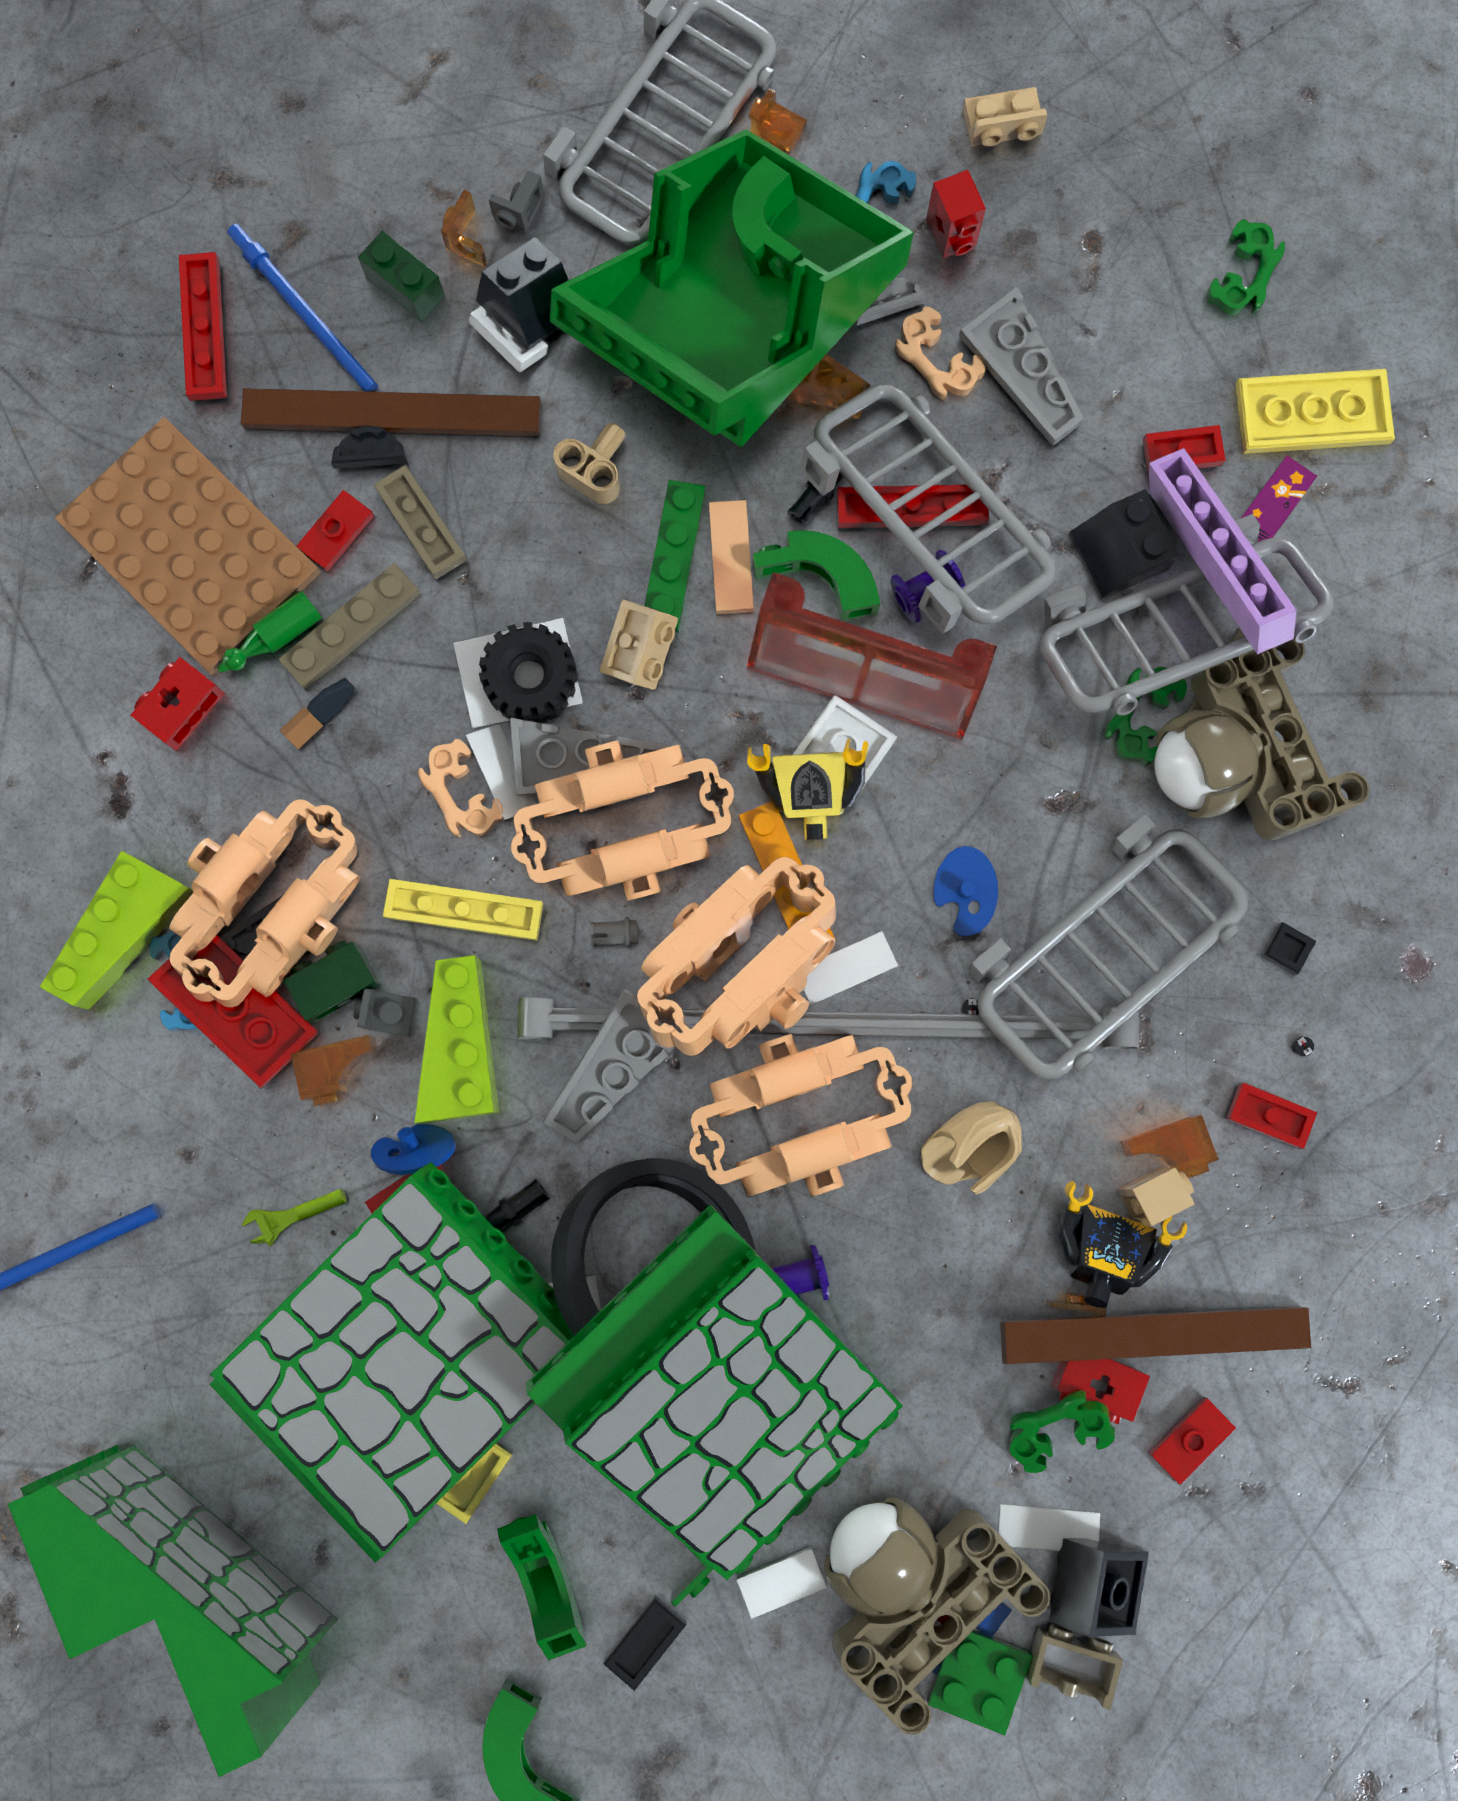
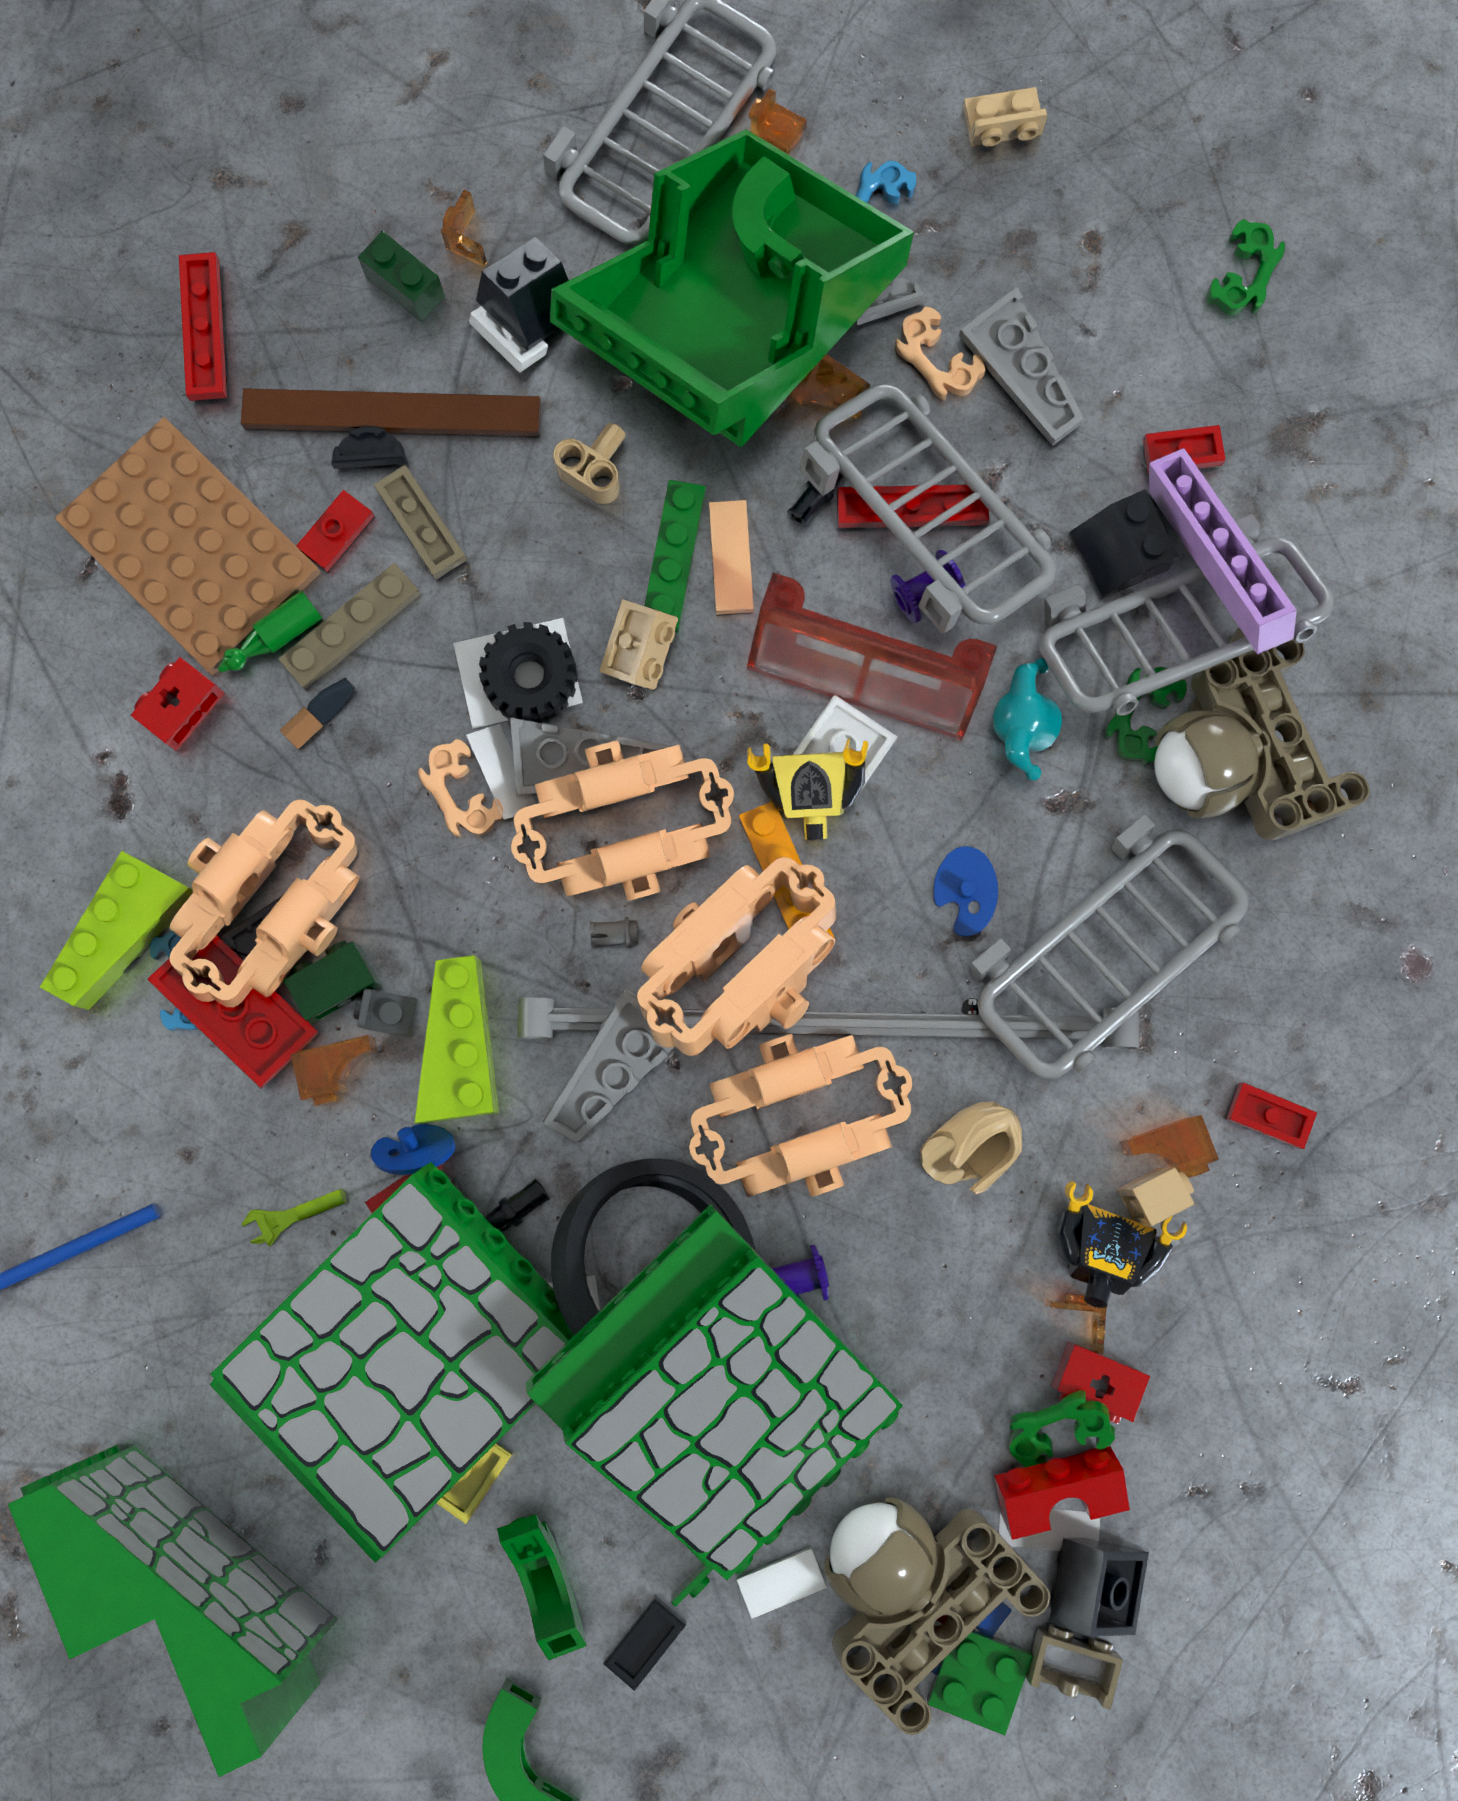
blue bar [227,223,378,392] -> none
light yellow plate [383,879,544,941] -> none
dark grey bracket [489,170,545,232] -> none
green arch [752,530,880,622] -> none
white sticker [804,931,898,1005] -> none
red brick [926,169,986,258] -> none
reddish brown tile [1000,1307,1311,1364] -> none
red plate [1149,1397,1236,1485] -> none
light yellow tile [1235,369,1395,454] -> none
magenta sticker [1241,455,1317,542] -> none
black tile [1261,922,1316,976] -> none
black piece [1294,1037,1314,1056] -> none
none -> teal piece [992,658,1062,781]
none -> red arch [994,1446,1130,1540]

